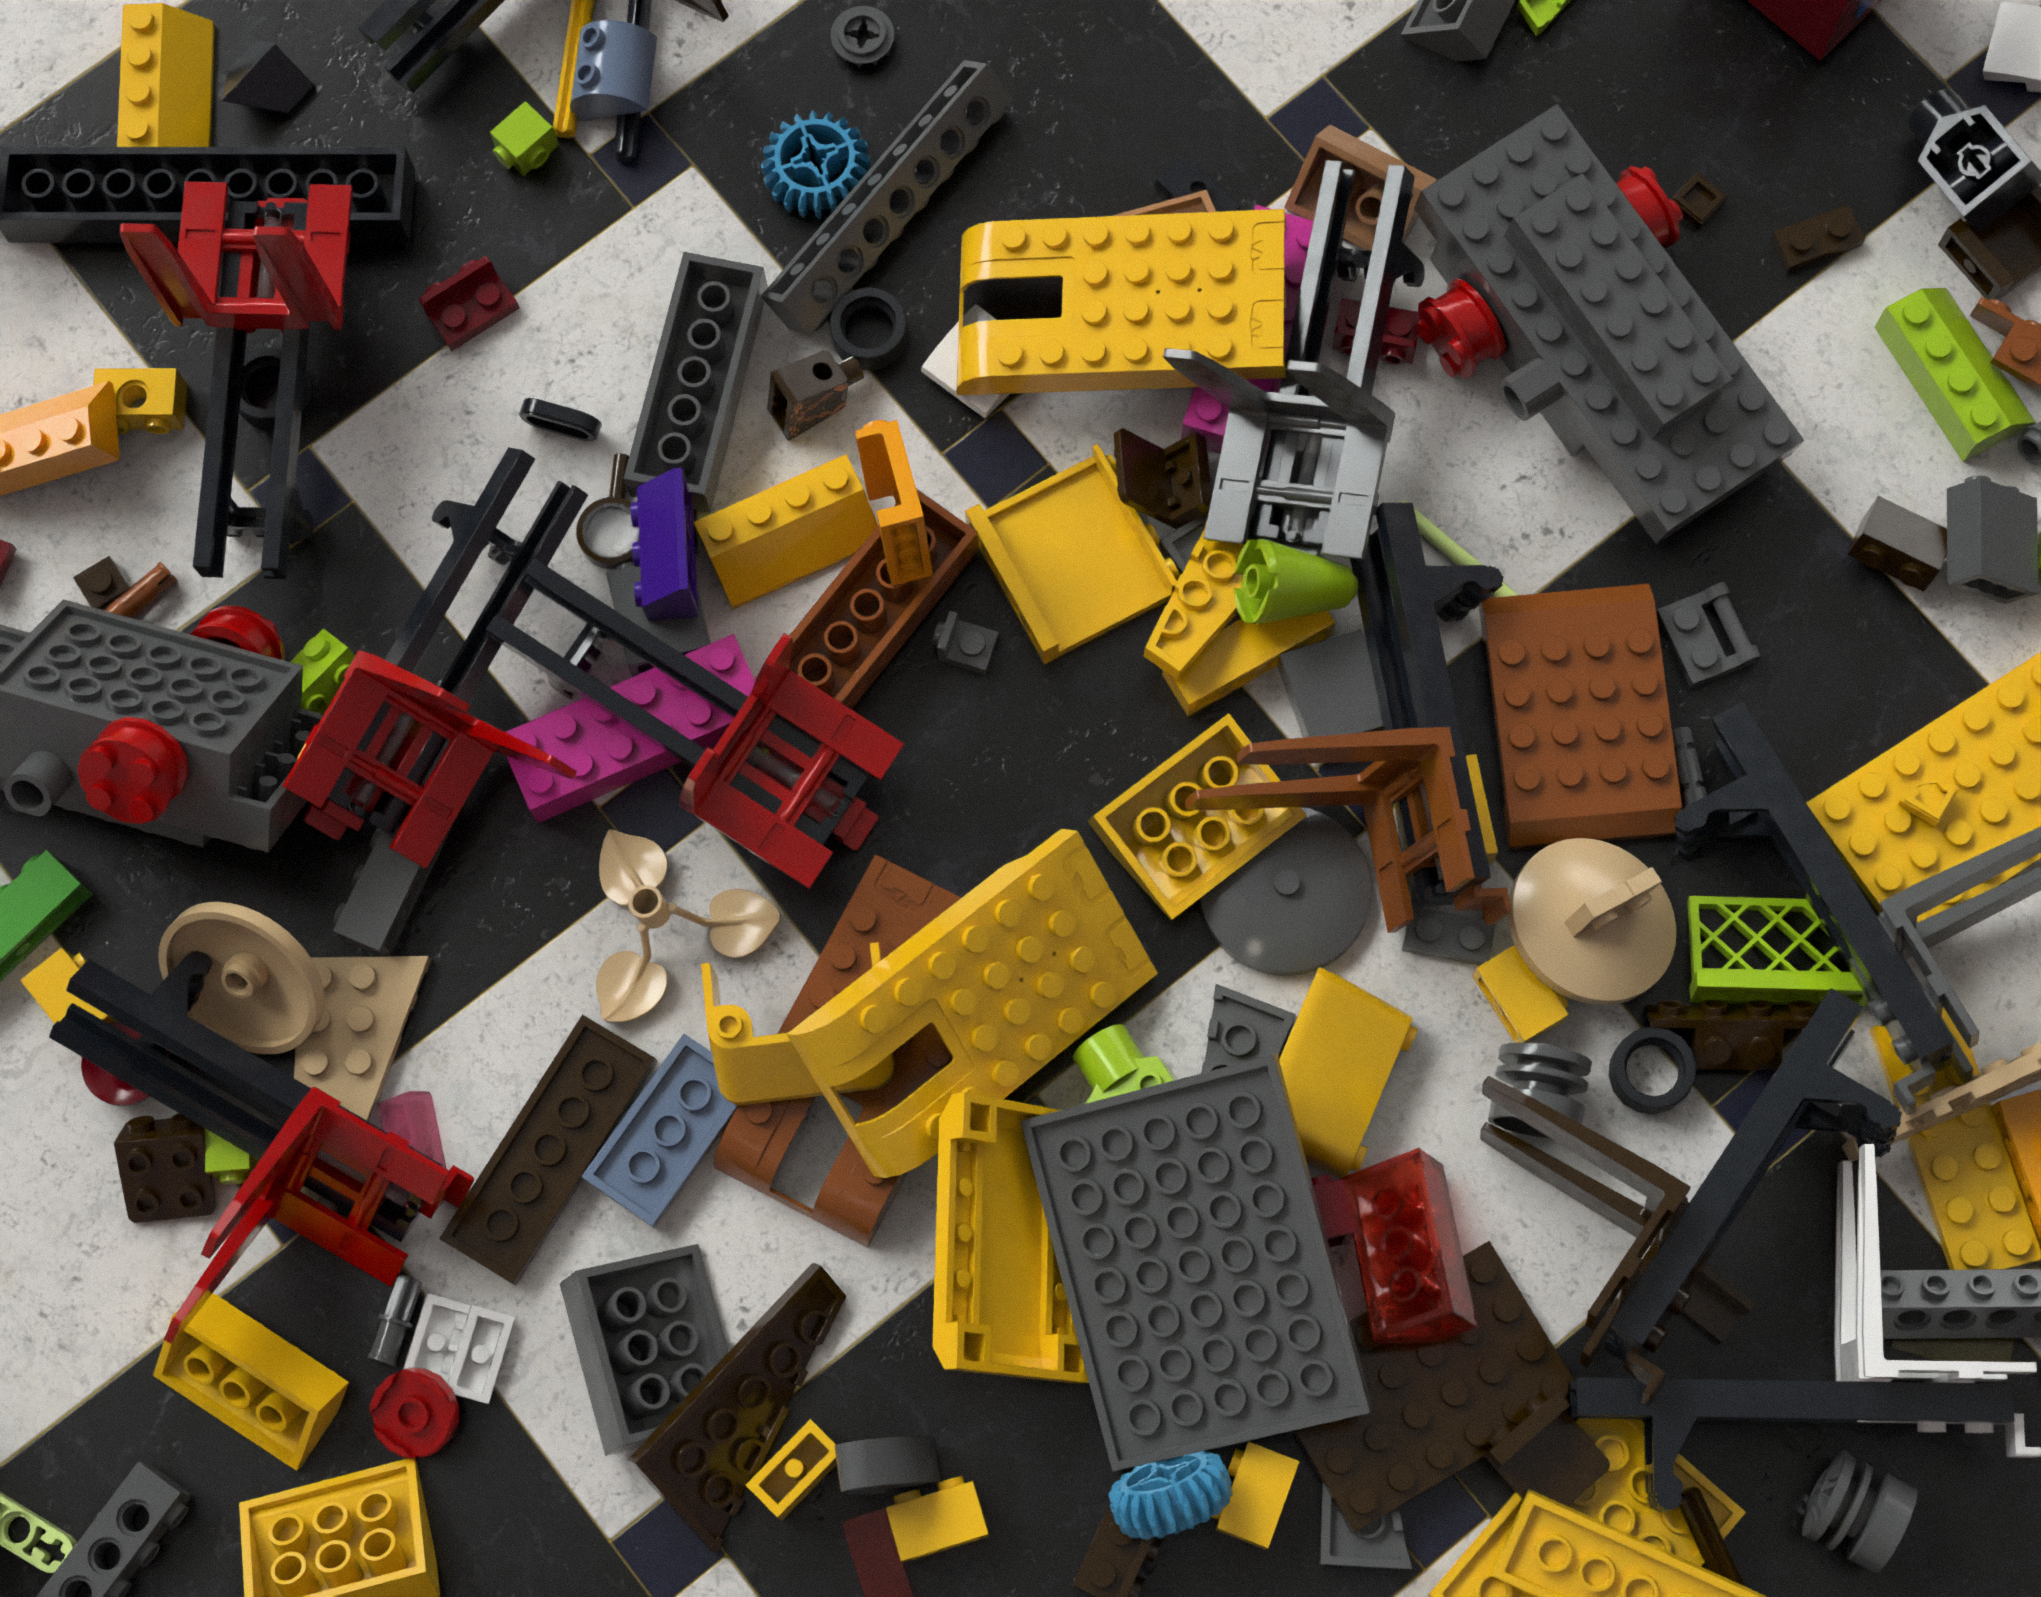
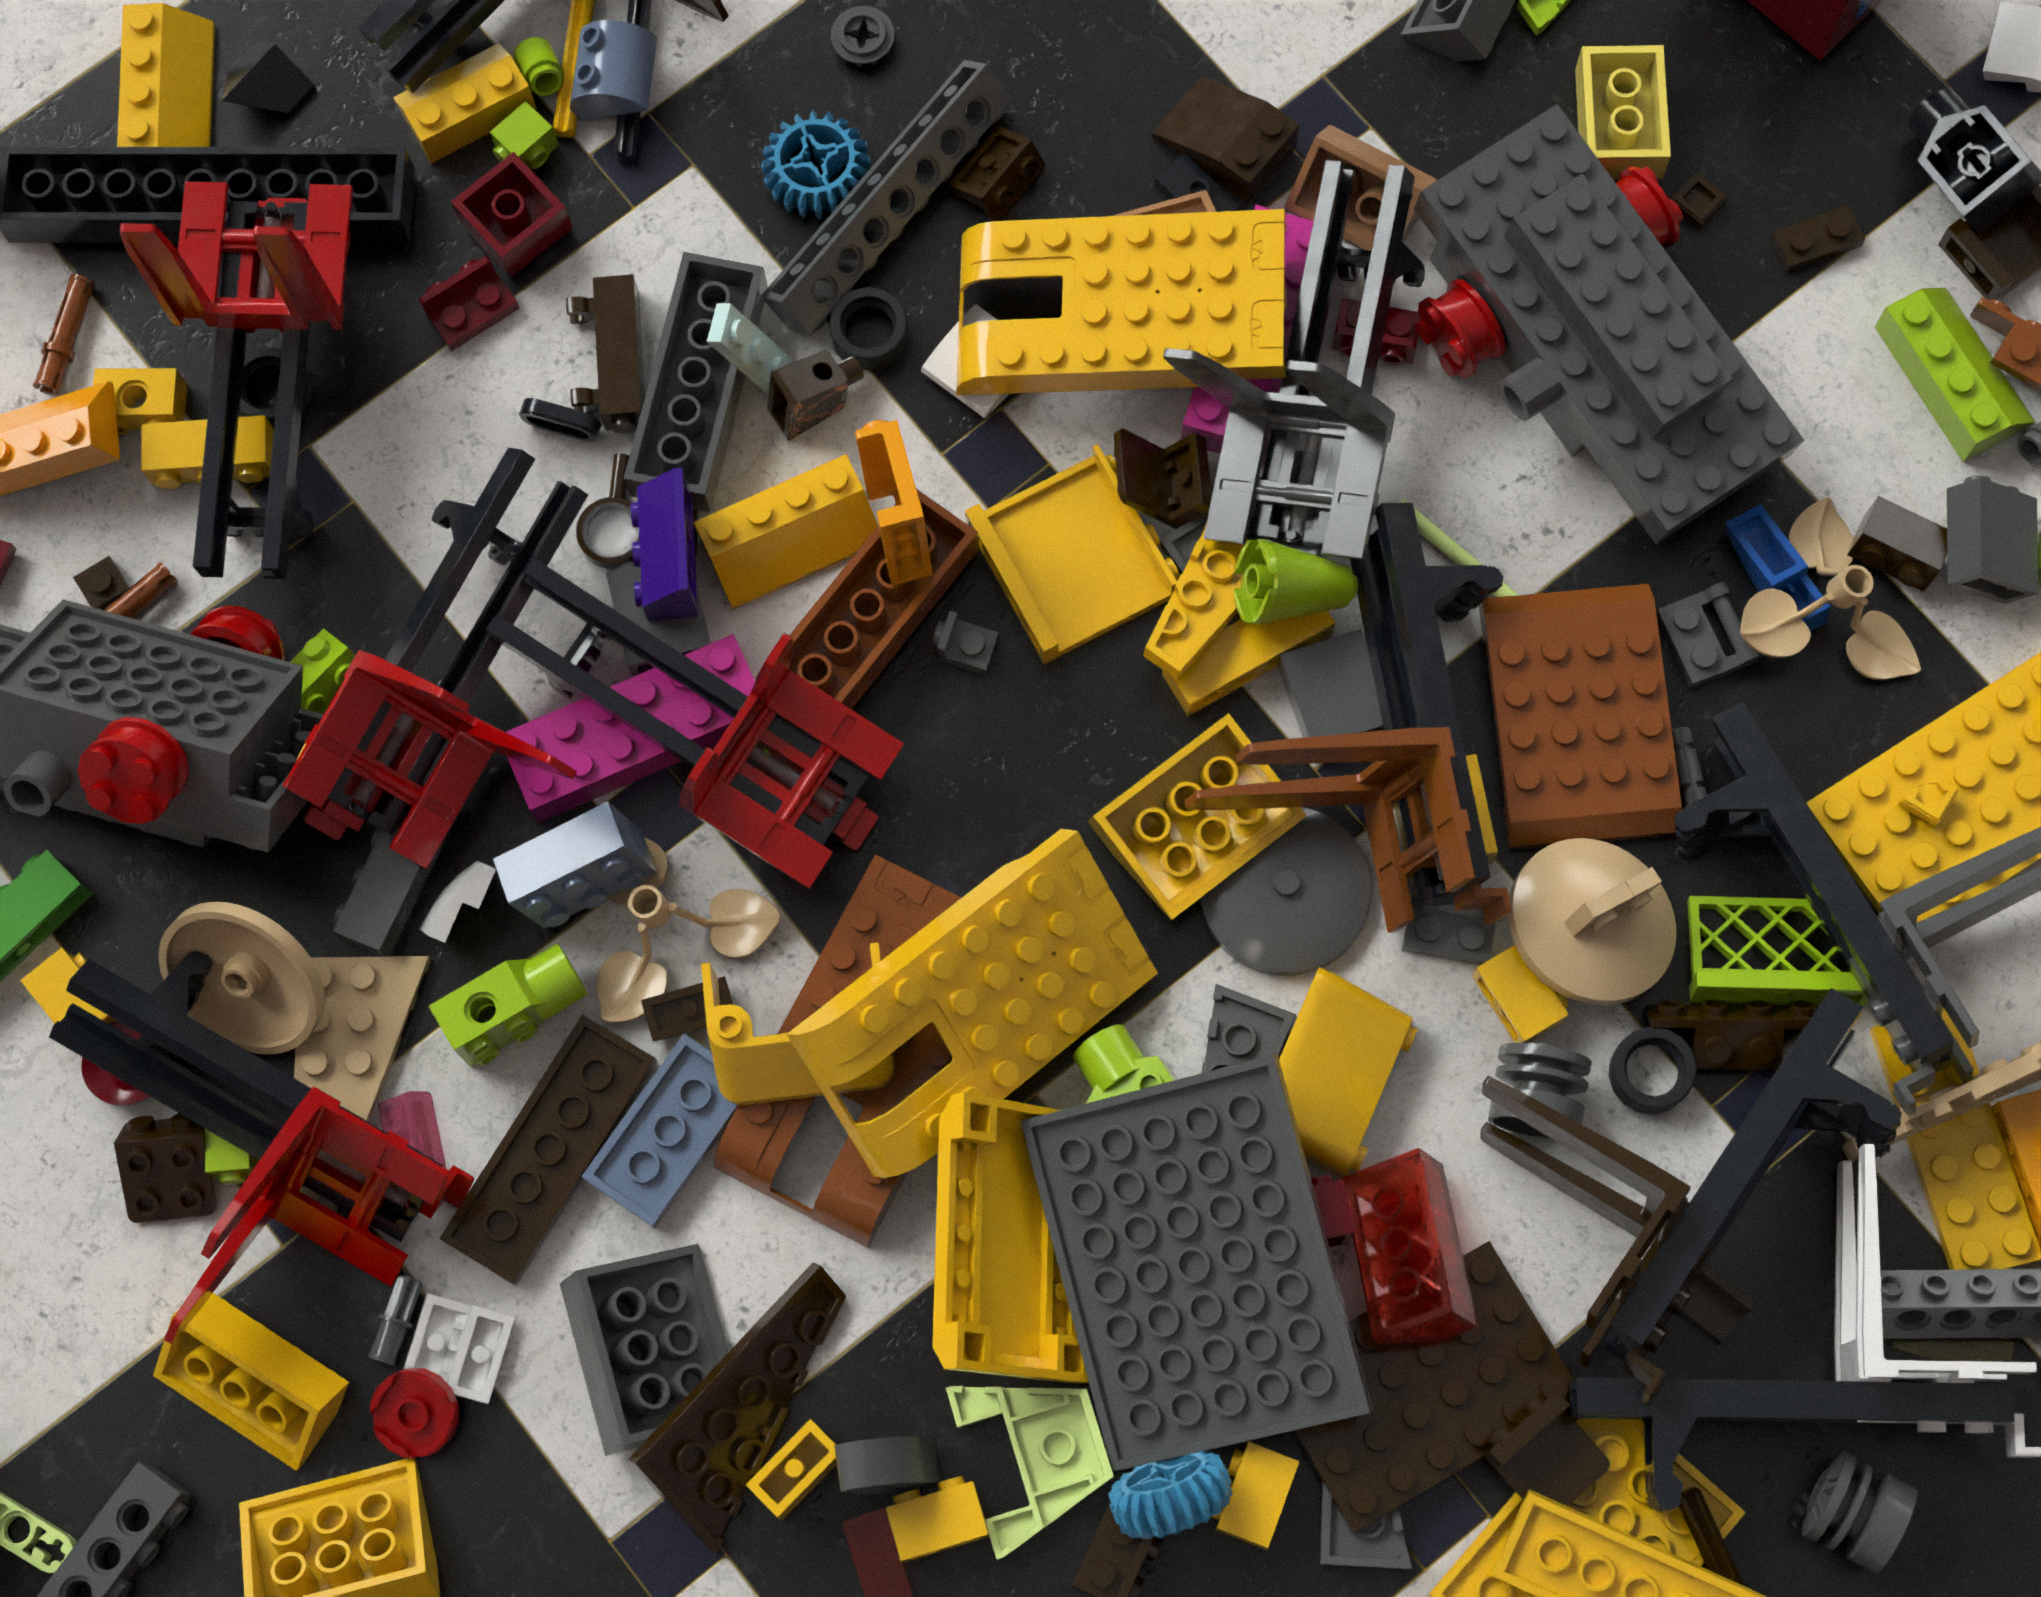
none -> dark orange pin [33,274,95,395]
none -> yellow brick [141,415,274,489]
none -> yellow slope [393,43,537,163]
none -> white slope [419,861,496,943]
none -> lime brick [429,943,589,1067]
none -> dark red brick [451,152,573,278]
none -> sand blue brick [493,801,657,929]
none -> lime brick [513,37,563,96]
none -> dark brown brick [566,274,645,433]
none -> dark brown plate [641,976,733,1043]
none -> light aqua plate [707,303,793,394]
none -> yellowish green wing [946,1386,1114,1560]
none -> dark brown bracket [948,125,1045,221]
none -> dark brown slope [1152,76,1300,205]
none -> light yellow brick [1575,45,1671,179]
none -> blue slope [1724,504,1831,632]
none -> tan plant [1740,497,1921,680]

